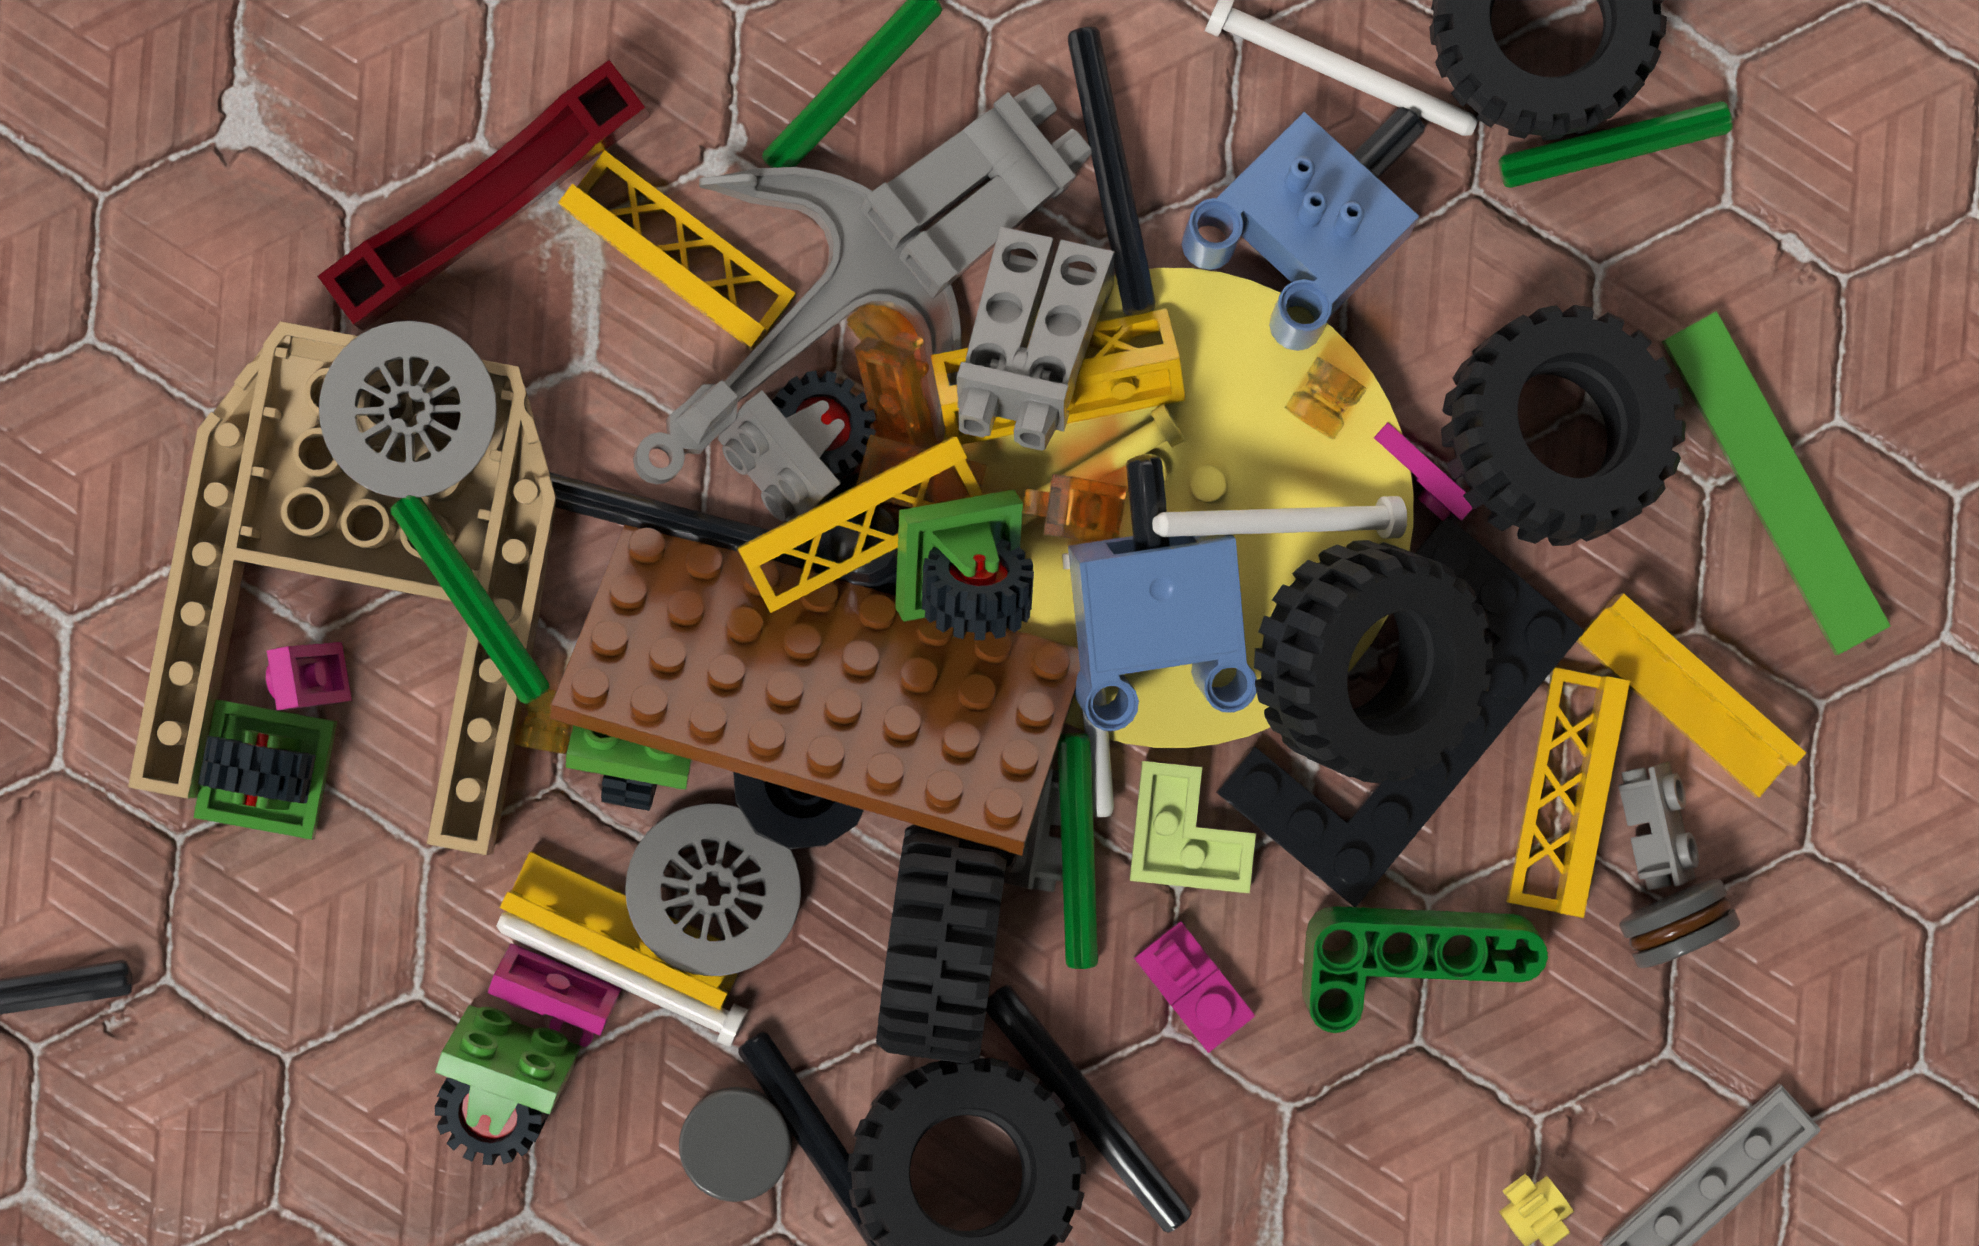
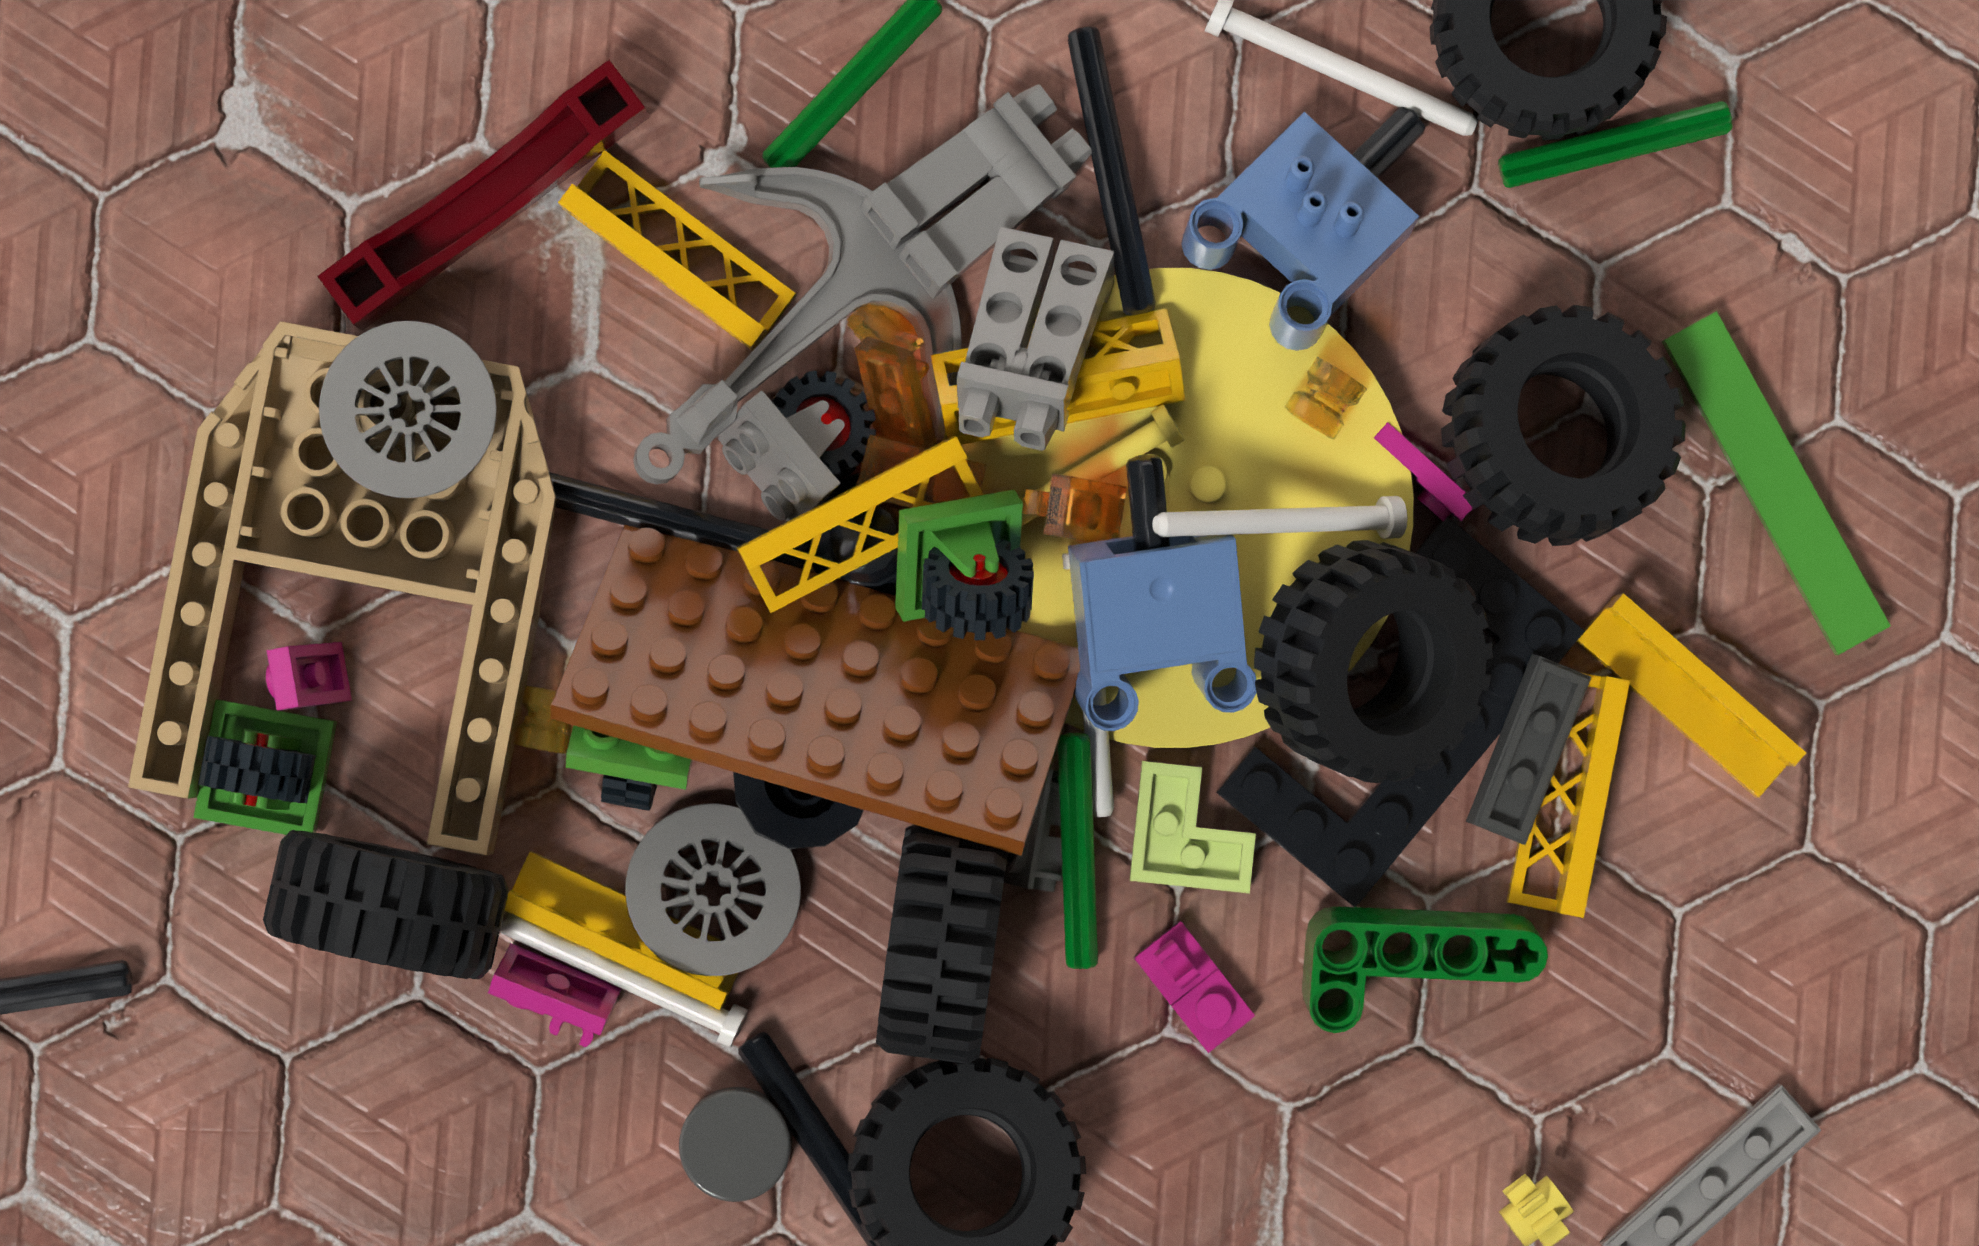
green axle [390,495,550,704] -> none
bright green plate [435,1005,581,1165] -> none
black axle [986,985,1192,1233] -> none
light grey hinge [1618,762,1699,890] -> none
dark grey head [1619,879,1740,968] -> none
none -> black tyre [263,830,509,979]
none -> dark grey tile [1466,654,1591,845]

